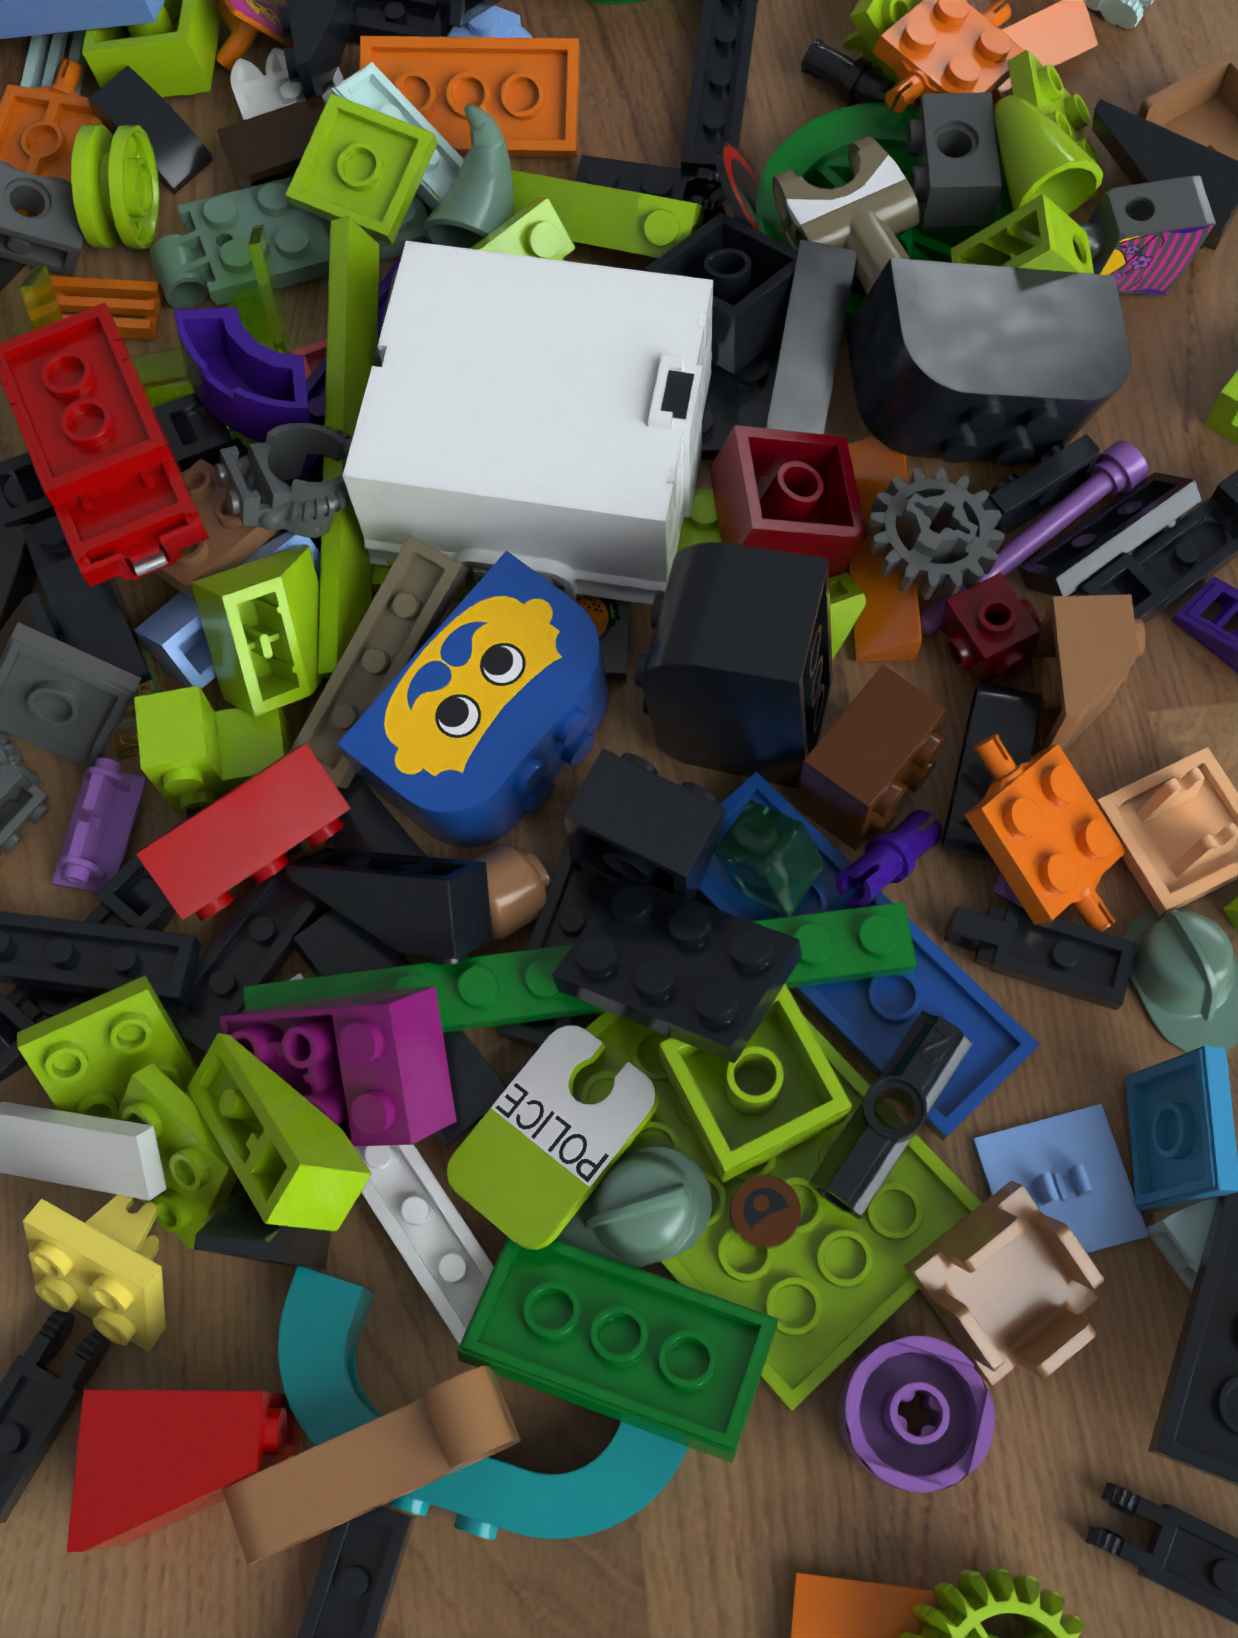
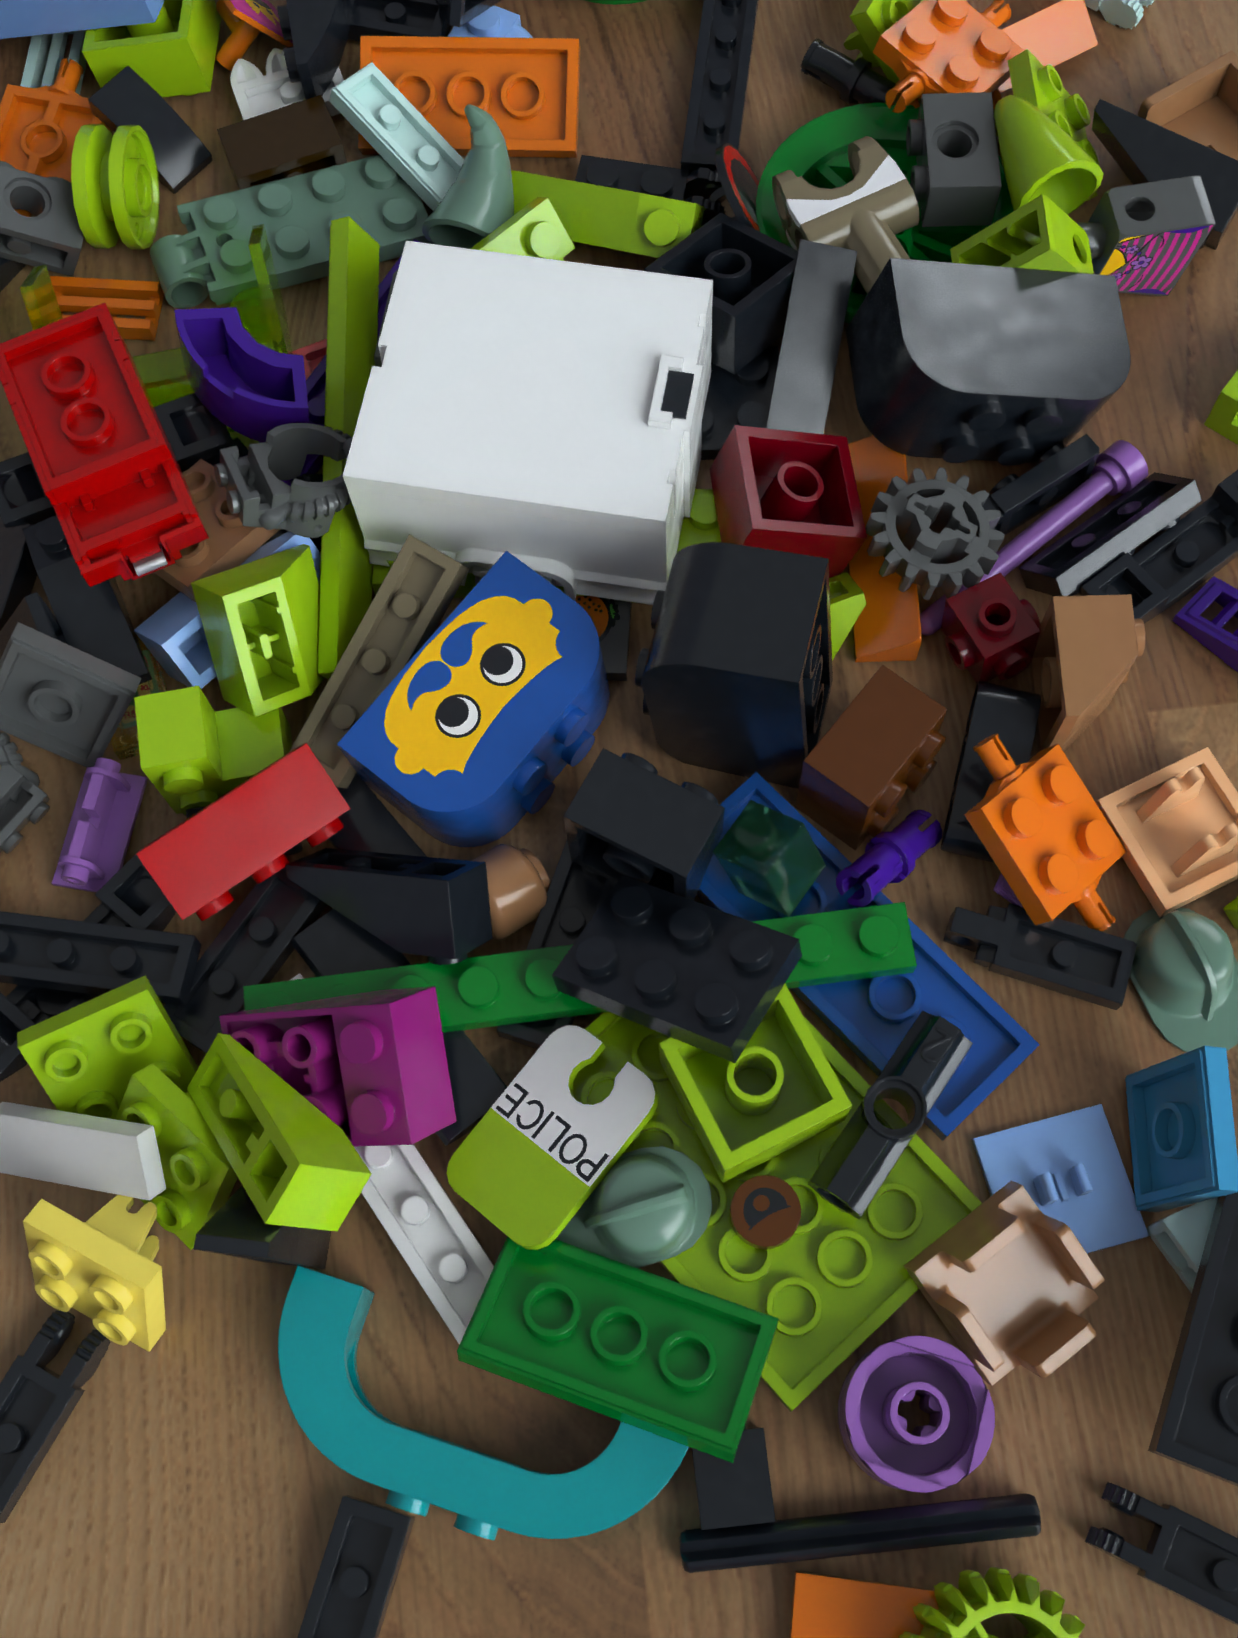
red slope [67,1390,302,1552] -> none
medium nougat beam [223,1366,521,1565] -> none
lime plate [285,93,438,245] -> none
none -> black axle [679,1494,1041,1573]
none -> black brick [692,1421,776,1530]

